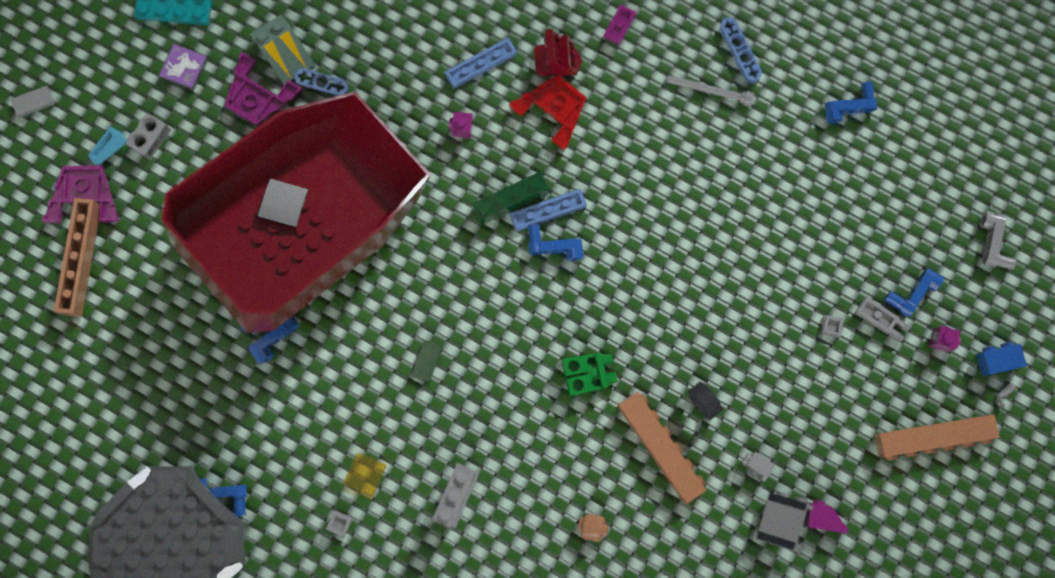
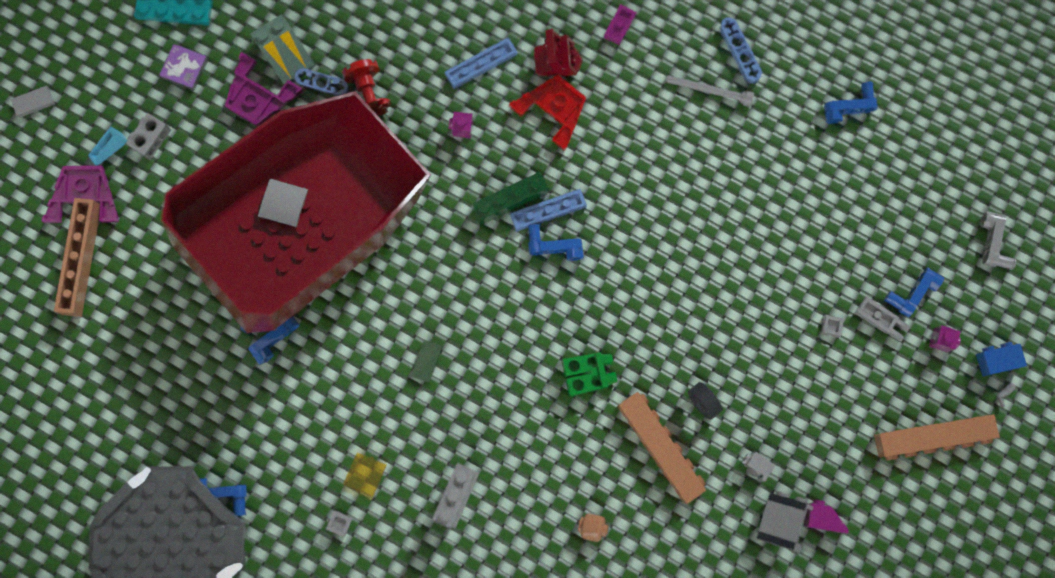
none -> red piece [342,59,391,116]

